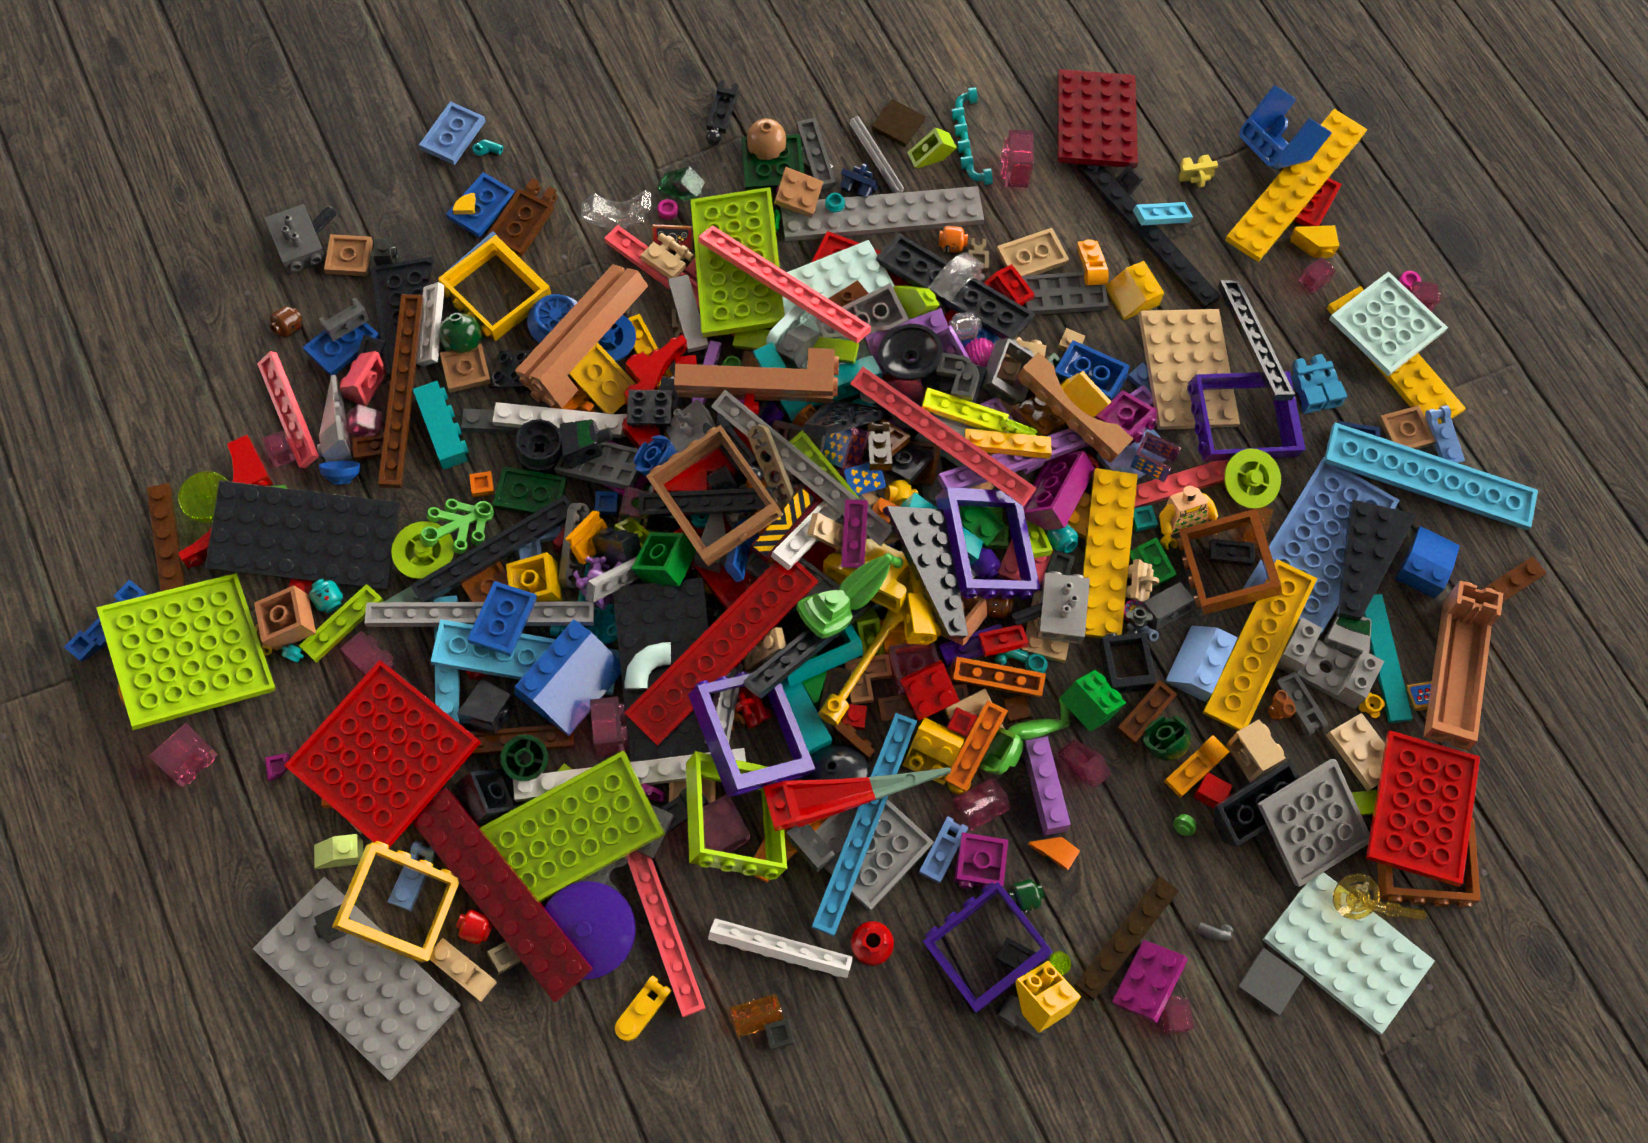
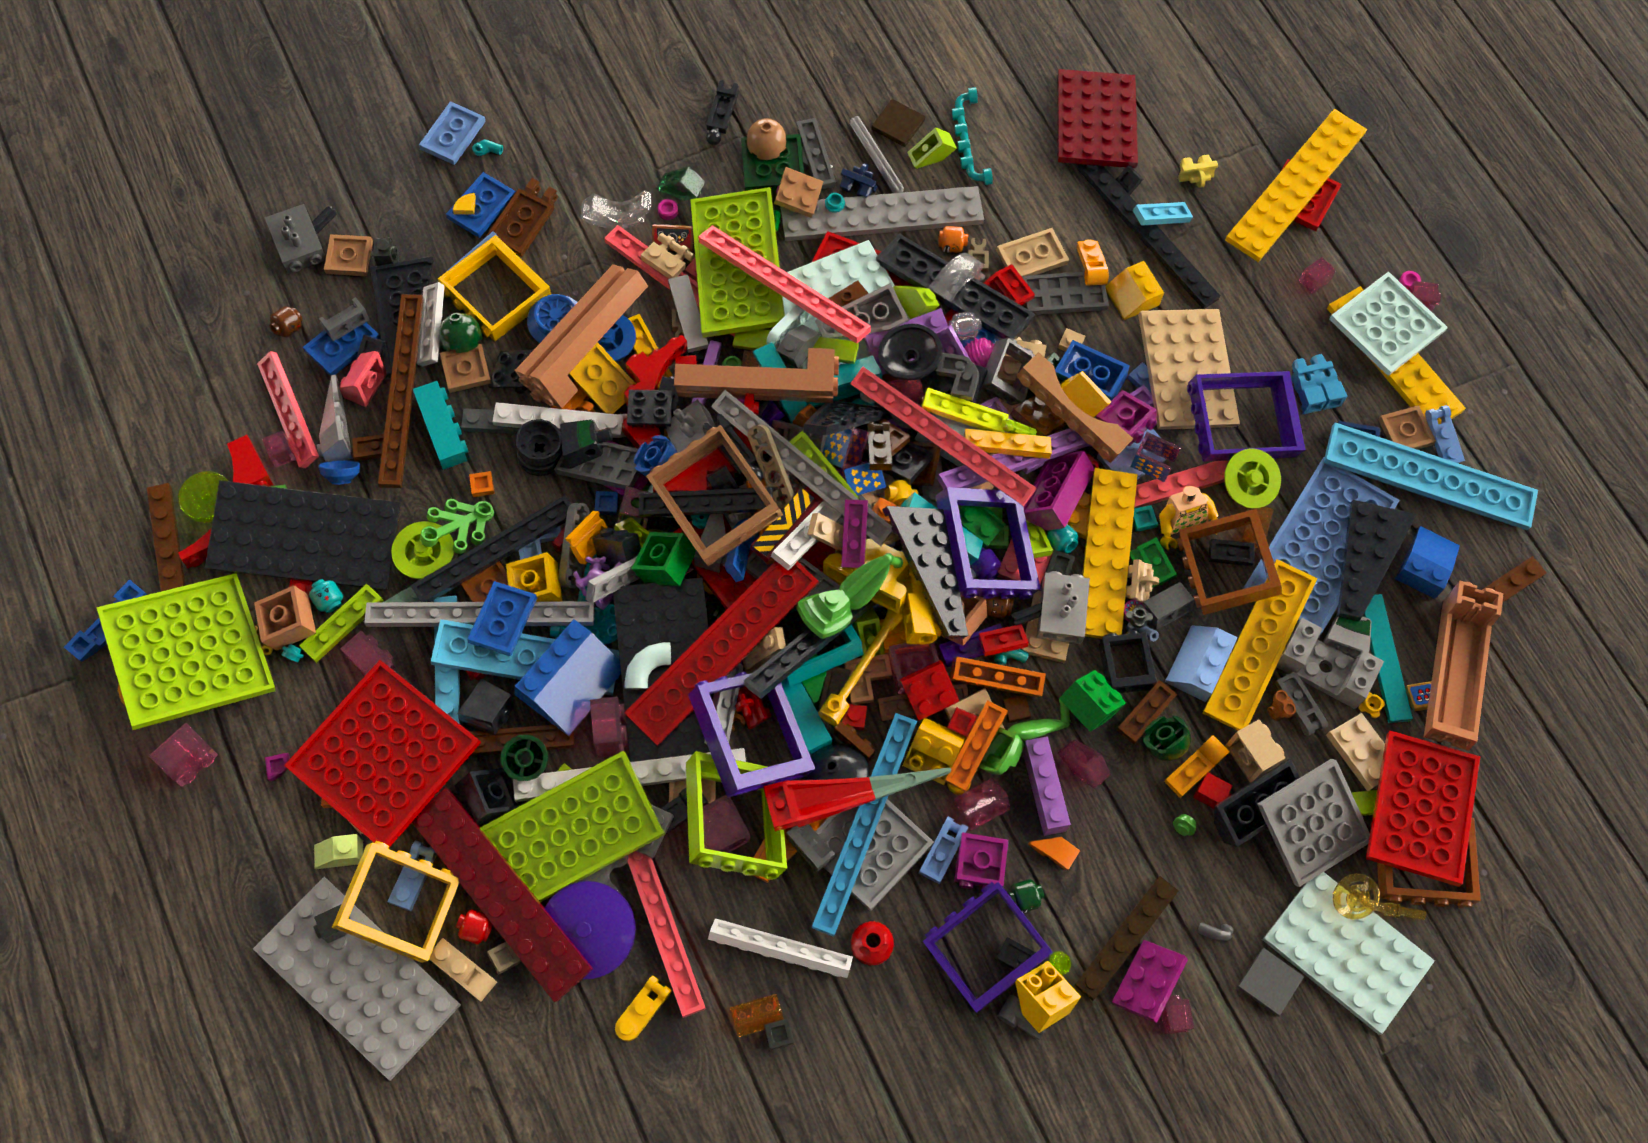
clear pink brick [346,404,383,437] -> none
dark green plate [493,466,567,515] -> none
magenta tile [642,783,666,804] -> none
clear pink brick [1001,130,1034,188] -> none
teal plate [1025,654,1048,673] -> none
plate [1218,280,1295,401] -> none
blue windscreen [1239,85,1332,169] -> none
yellow slope [1290,225,1339,259] -> none

